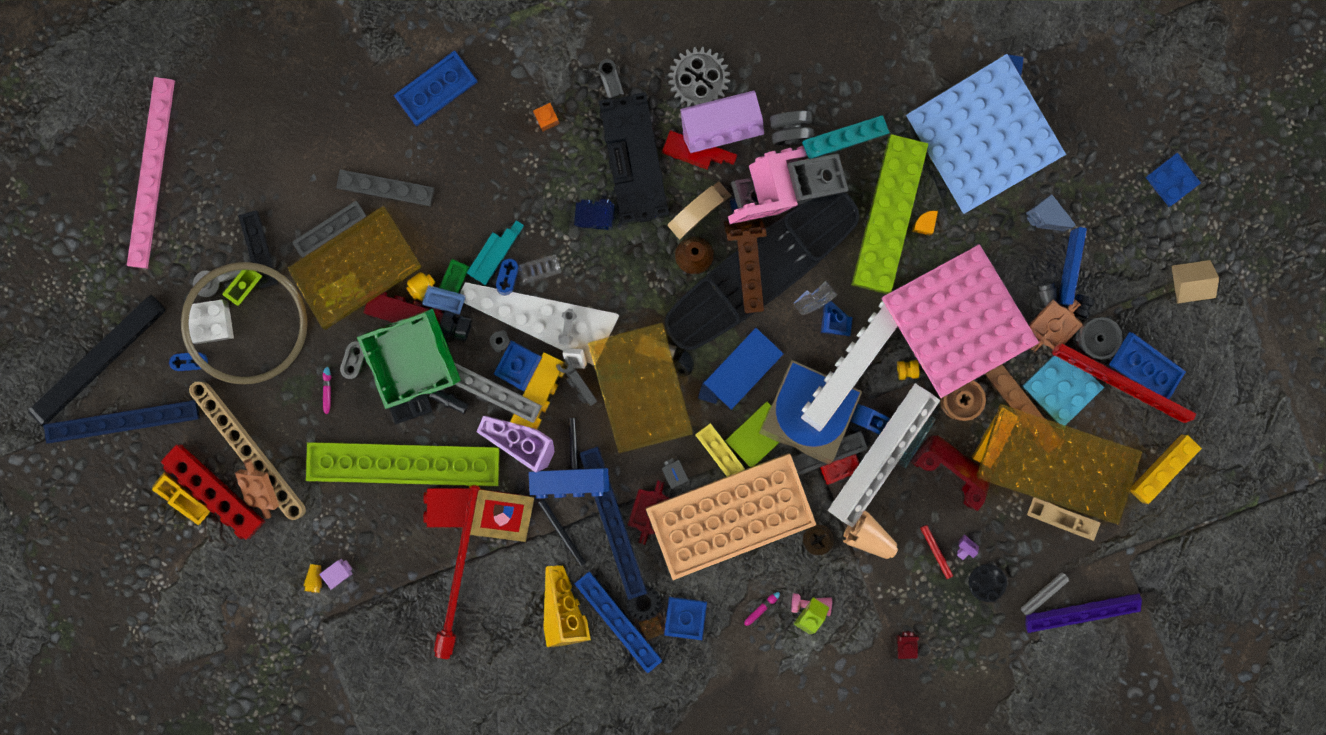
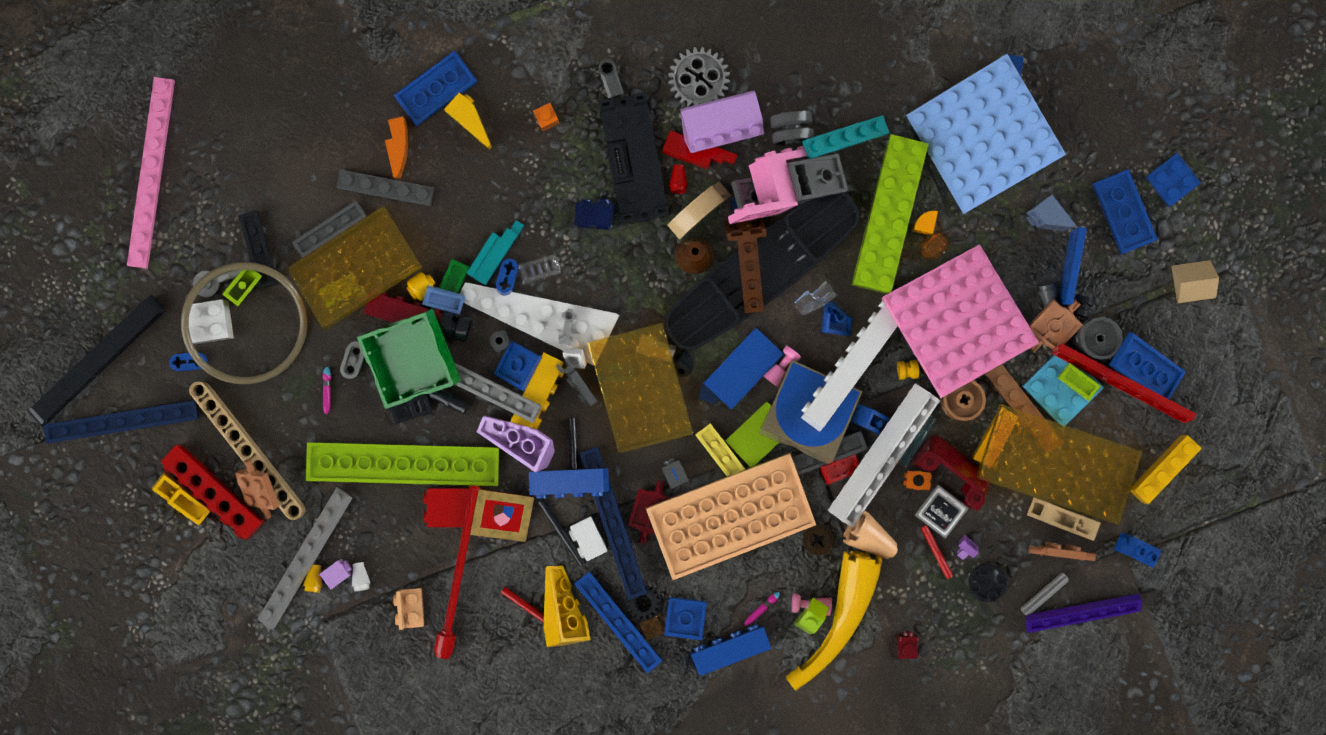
none -> light grey plate [258,487,353,630]
none -> white cone [352,562,371,592]
none -> orange slope [385,116,408,180]
none -> light nougat bracket [393,588,425,630]
none -> yellow slope [444,93,492,150]
none -> red piece [501,587,544,623]
none -> white brick [569,515,608,561]
none -> red cone [669,165,688,194]
none -> blue brick [691,623,772,676]
none -> bright pink piece [764,345,801,387]
none -> yellow brick [785,551,882,691]
none -> orange piece [903,471,932,490]
none -> tile [914,485,969,539]
none -> clear orange head [919,232,948,261]
none -> nougat plate [1028,542,1096,561]
none -> lime plate [1057,363,1101,401]
none -> blue tile [1092,169,1158,254]
none -> blue bracket [1114,532,1161,568]

